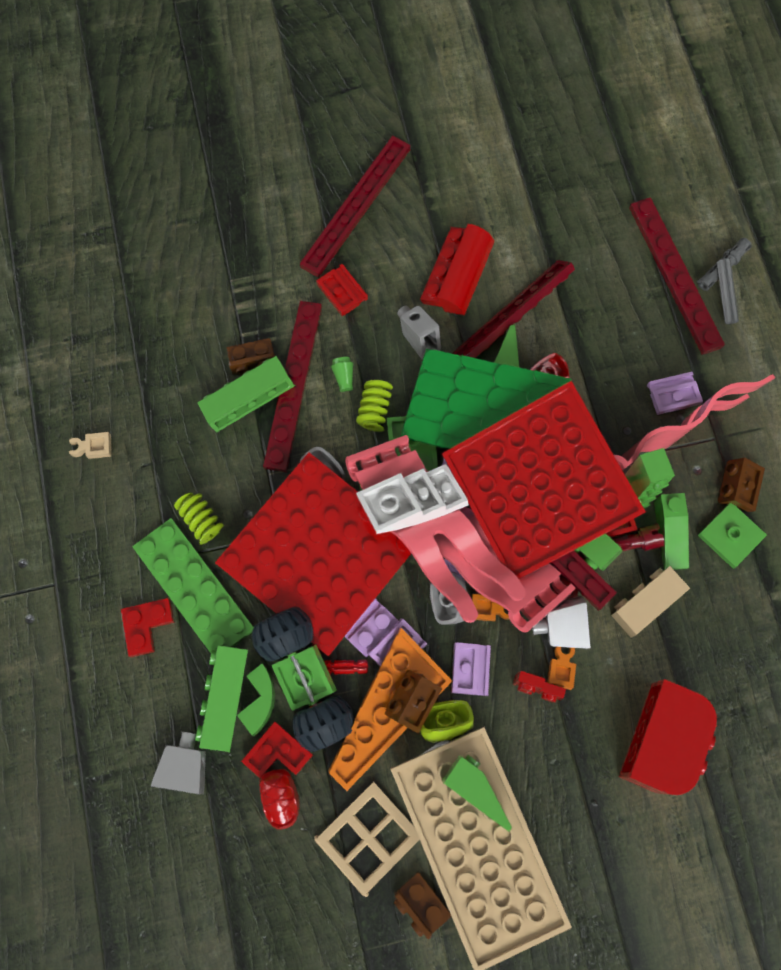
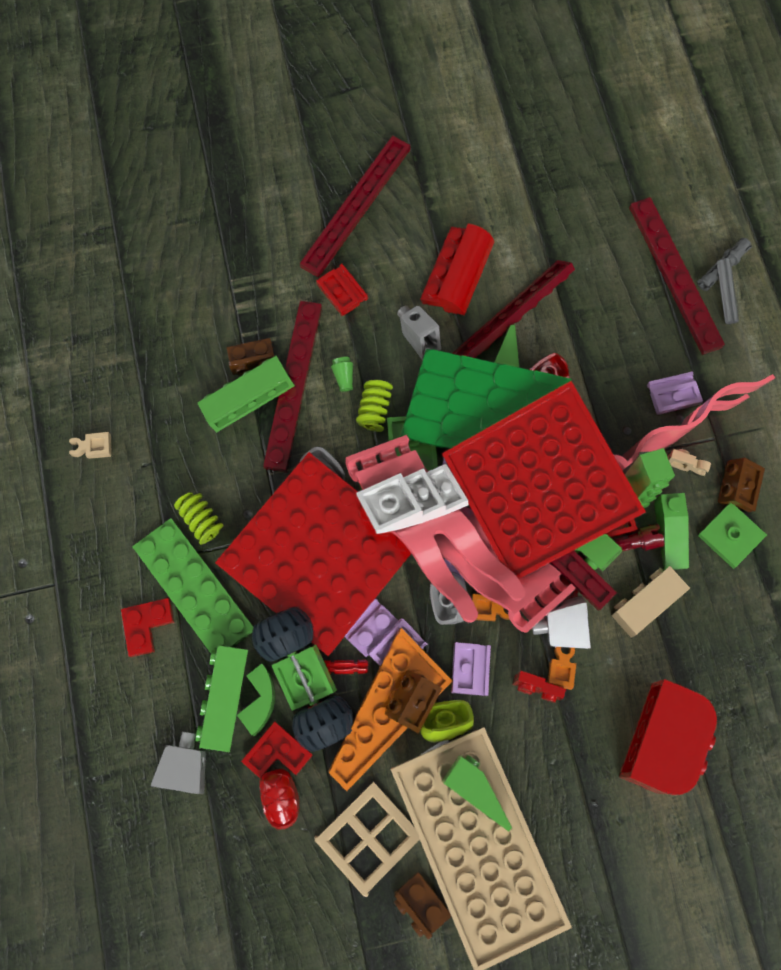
none -> tan plate [667,449,711,476]

